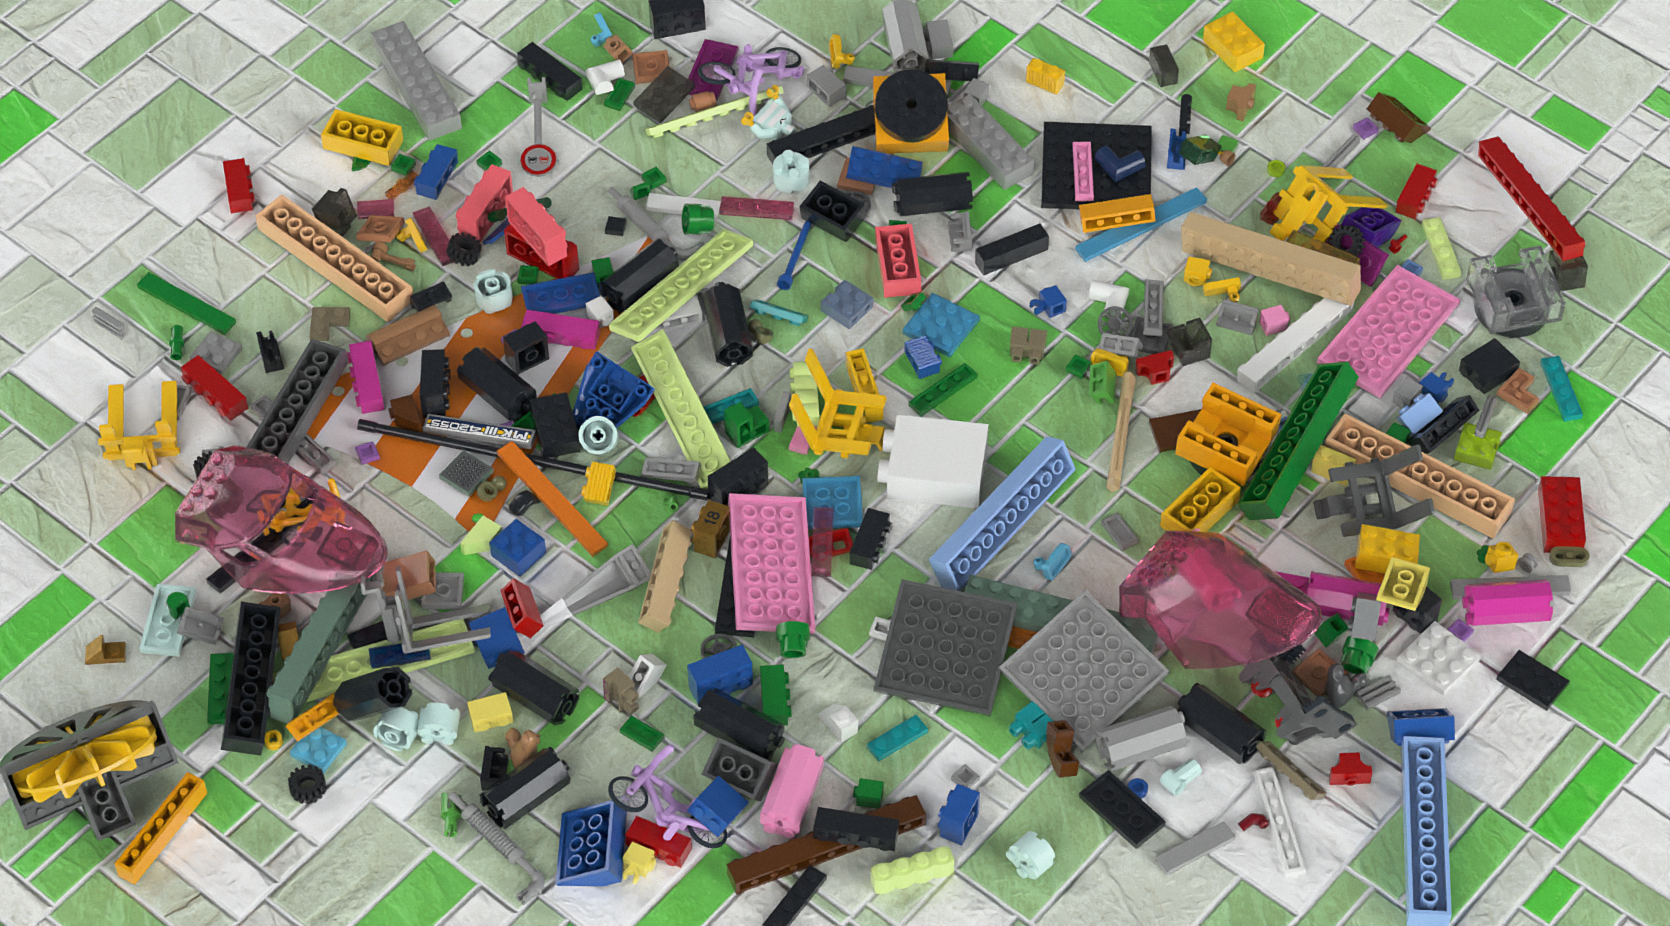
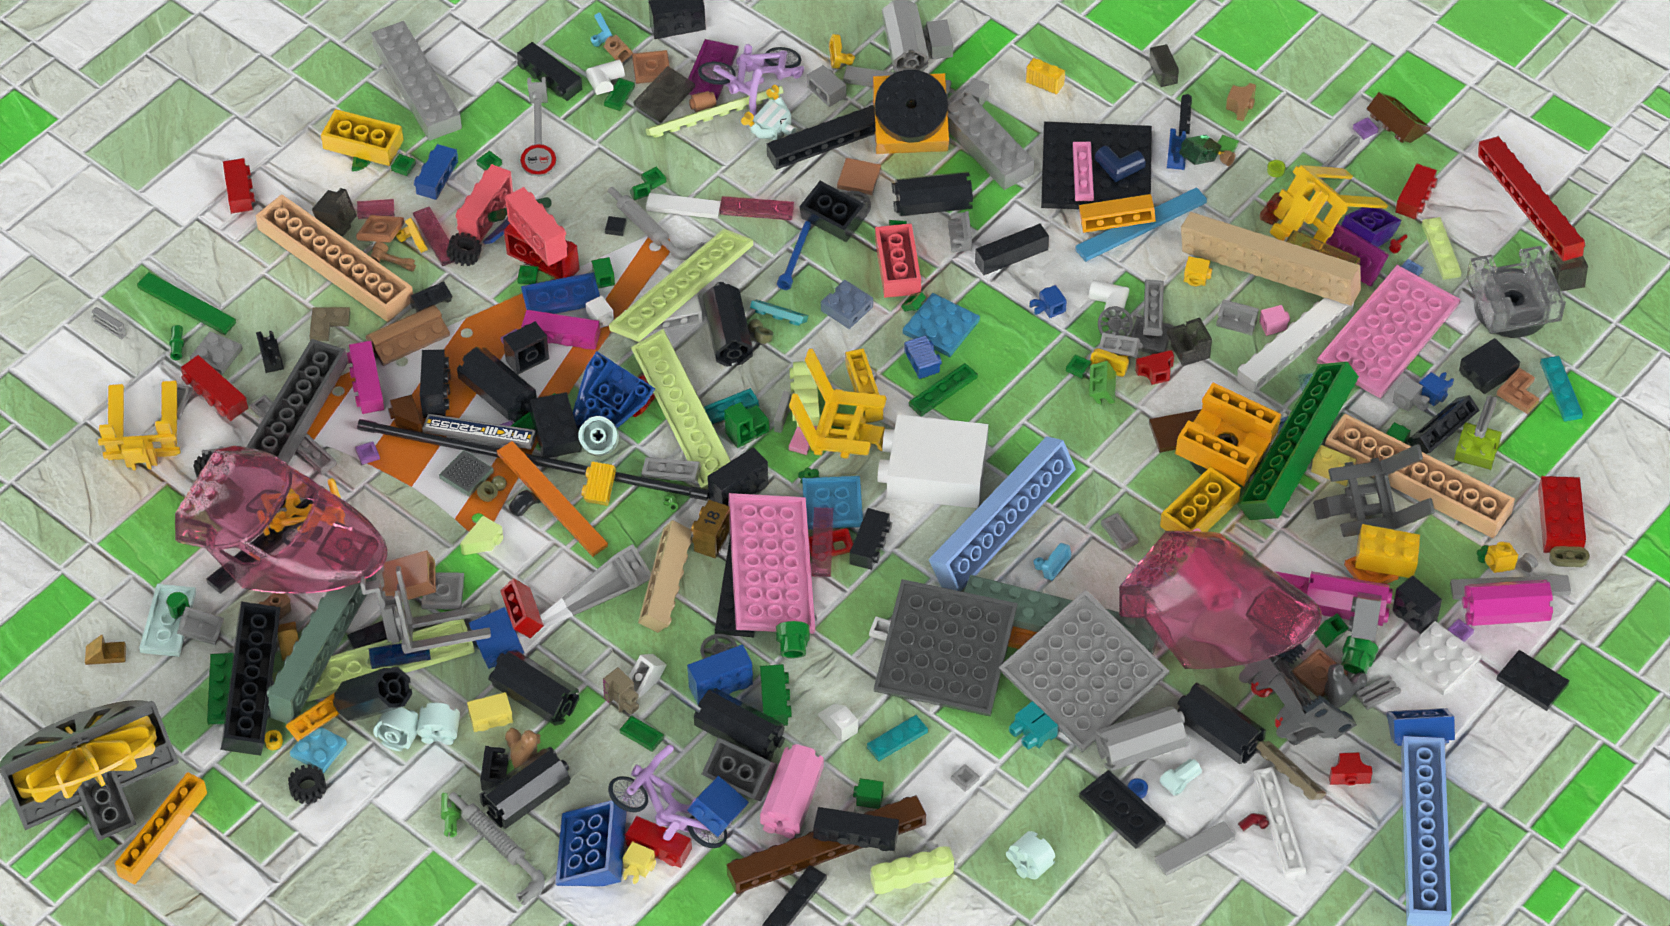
clear orange pin [385,171,418,201] -> none
light aqua brick [473,269,513,314] -> none
blue brick [489,519,546,577] -> none
black brick [599,238,679,313] -> none
green piece [681,204,714,235] -> none
light aqua brick [773,150,809,193] -> none
blue plate [846,146,923,188] -> none
black plate [924,59,979,81] -> none
blue brick [938,784,980,846] -> none
dark tan hips [1010,326,1047,365] -> none
reddish brown brick [1046,720,1080,778] -> none
tan piece [1106,372,1136,492] -> none
yellow piece [1202,277,1241,303] -> none
yellow brick [1203,11,1265,73] -> none
black tyre [1329,225,1365,259] -> none
light yellow slope [1376,557,1430,611] -> none
light blue brick [1396,393,1443,435] -> none

